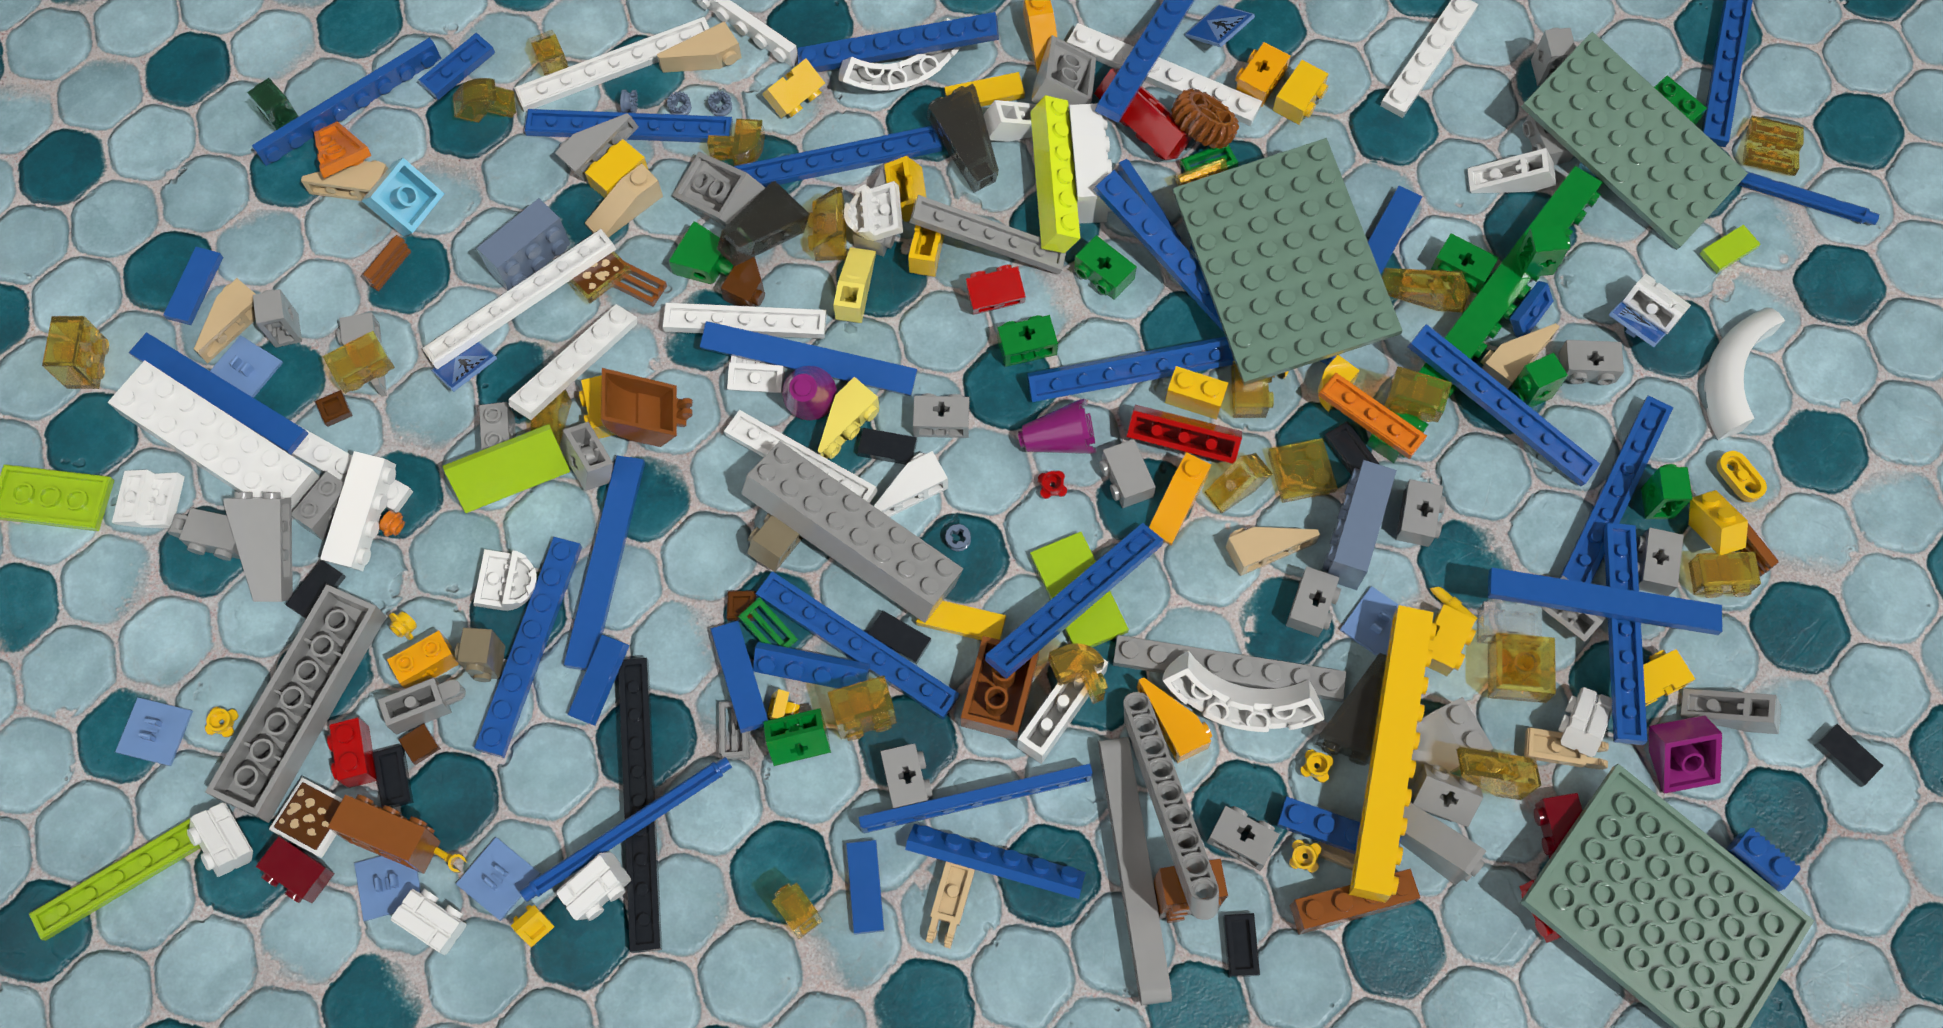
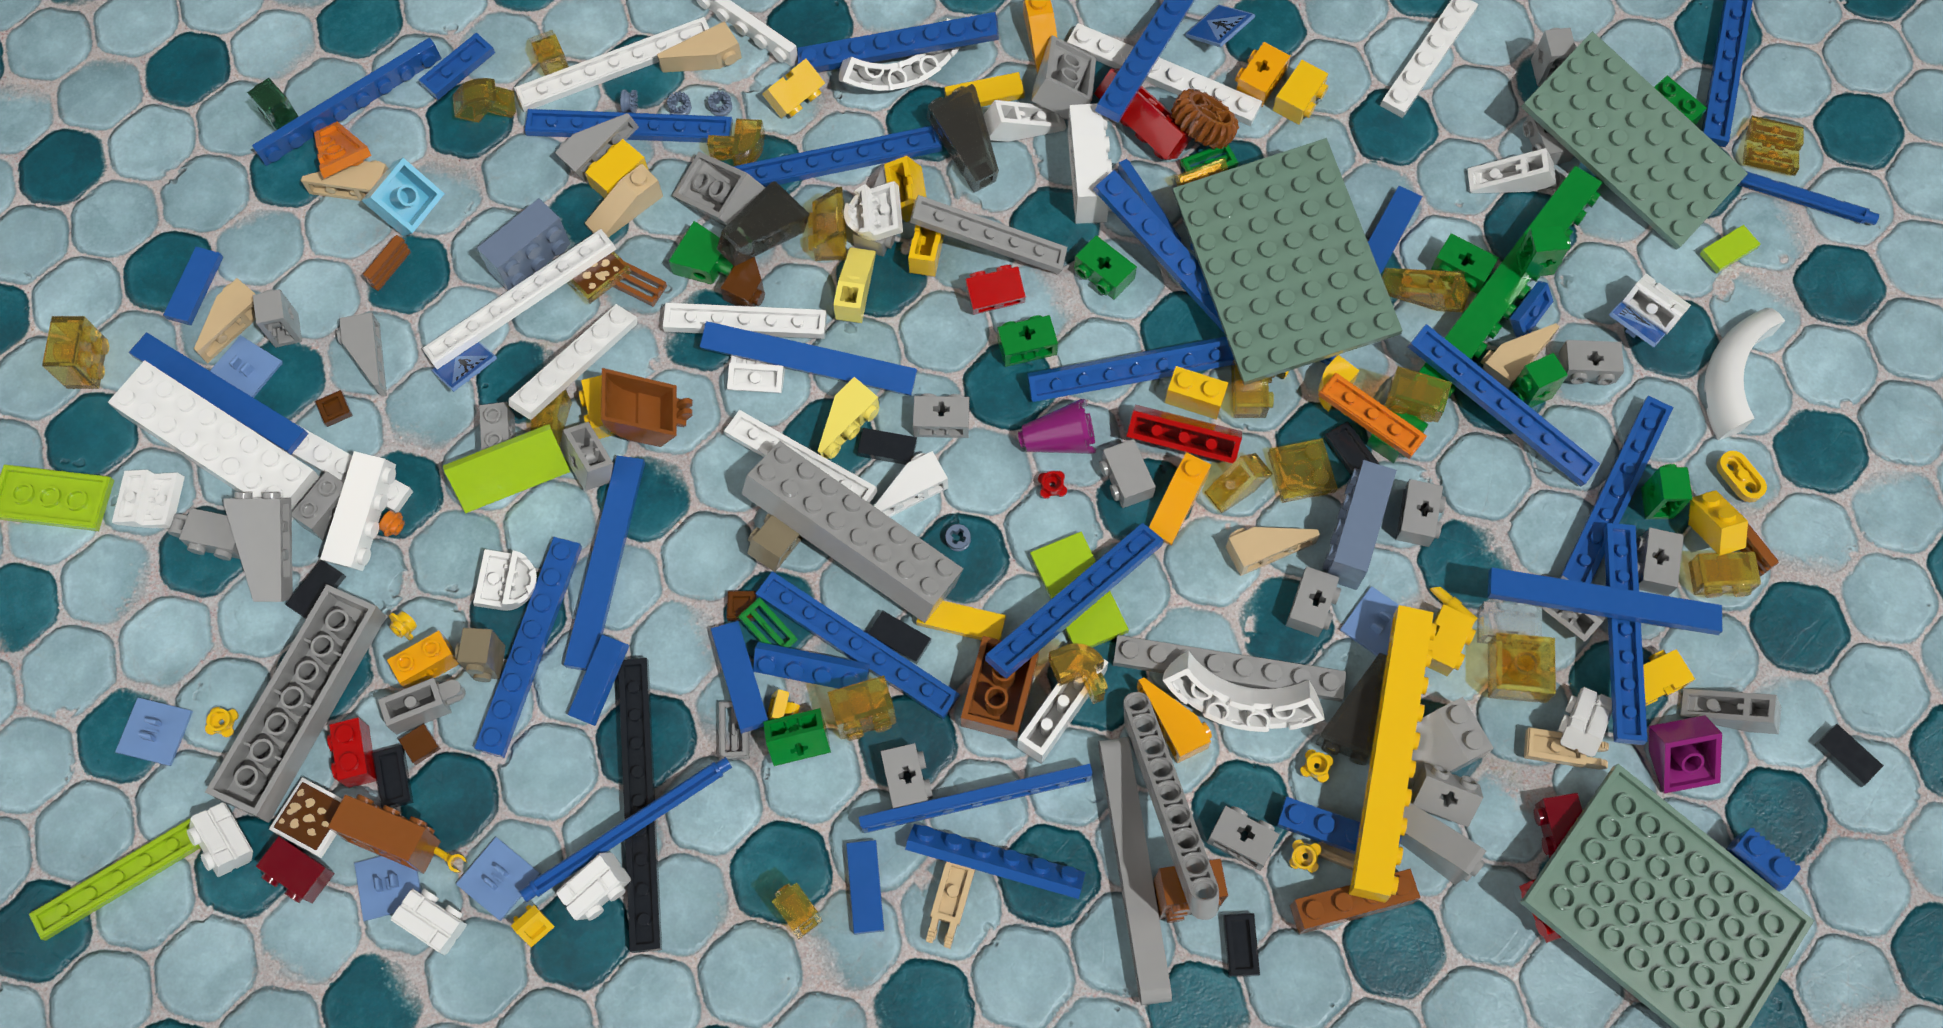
clear yellow brick [323,331,395,394] -> none
magenta cone [782,366,837,421] -> none
neon yellow brick [1030,95,1080,253] -> none
clear yellow slope [1456,747,1542,800] -> none

